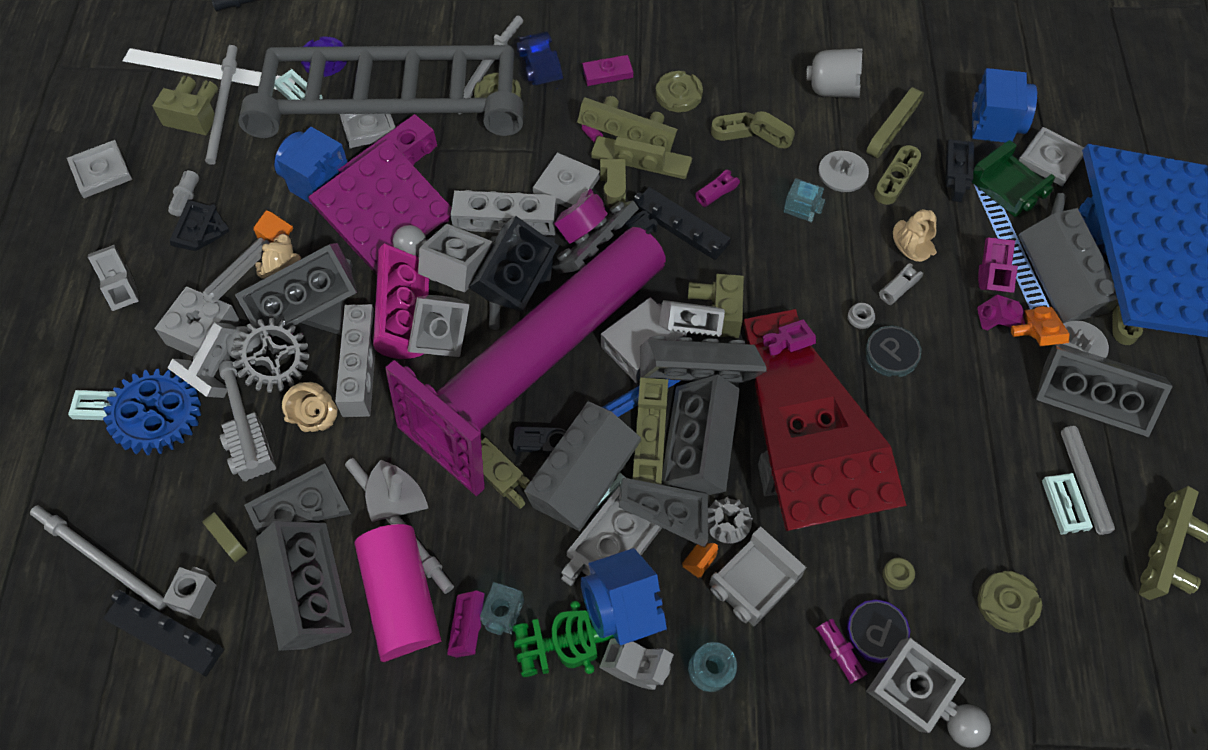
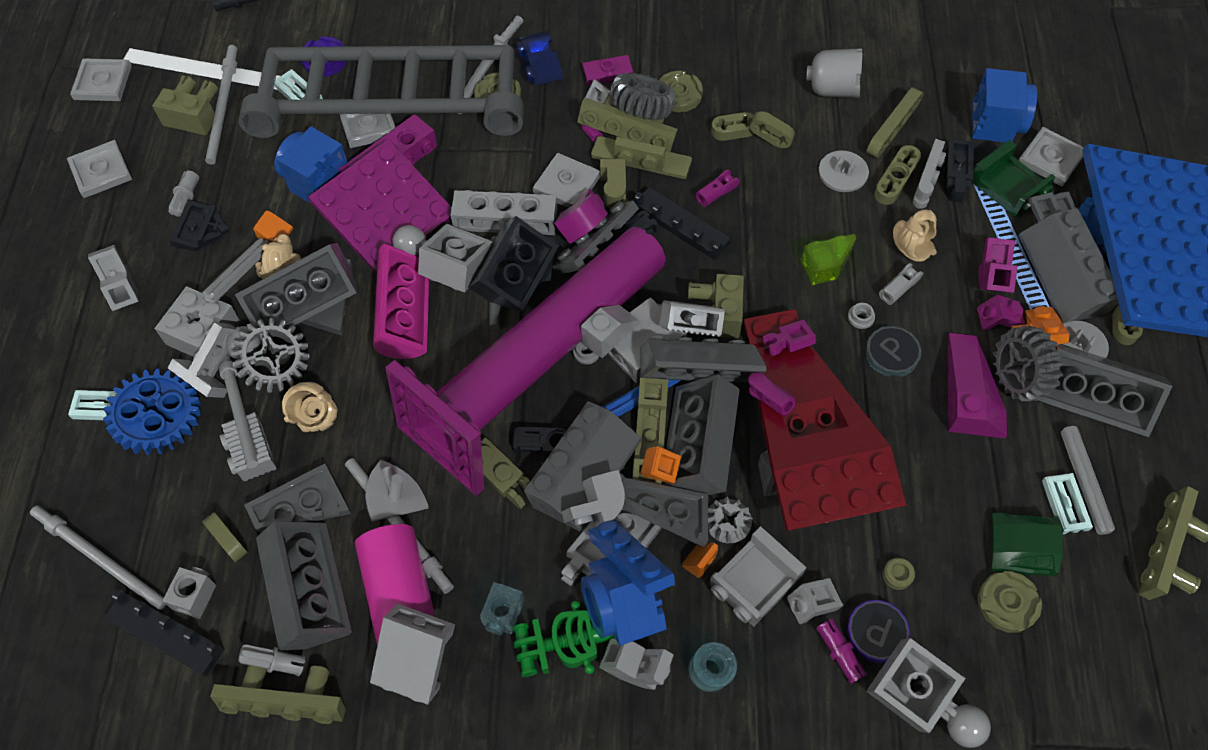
light grey brick [335,304,376,417] -> none
light grey slope [408,295,470,357] -> none
magenta plate [447,590,485,658] -> none
clear light blue brick [783,178,826,222] -> none
none -> light grey plate [70,59,132,101]
none -> olive plate [210,665,346,724]
none -> light grey axle [239,644,305,676]
none -> light grey panel [370,603,455,705]
none -> light grey brick [561,470,625,527]
none -> light grey plate [573,341,600,364]
none -> light grey slope [581,305,639,358]
none -> light grey slope [585,80,611,103]
none -> blue plate [588,520,675,597]
none -> dark grey gear [610,72,676,120]
none -> orange slope [640,446,681,484]
none -> magenta bar [748,373,795,416]
none -> light grey bracket [787,578,843,624]
none -> clear neon green slope [802,234,856,285]
none -> light grey plate [913,139,946,209]
none -> magenta wedge [948,333,1007,438]
none -> dark green slope [990,513,1063,577]
none -> dark grey gear [992,326,1064,402]
none -> dark grey slope [1028,191,1076,222]

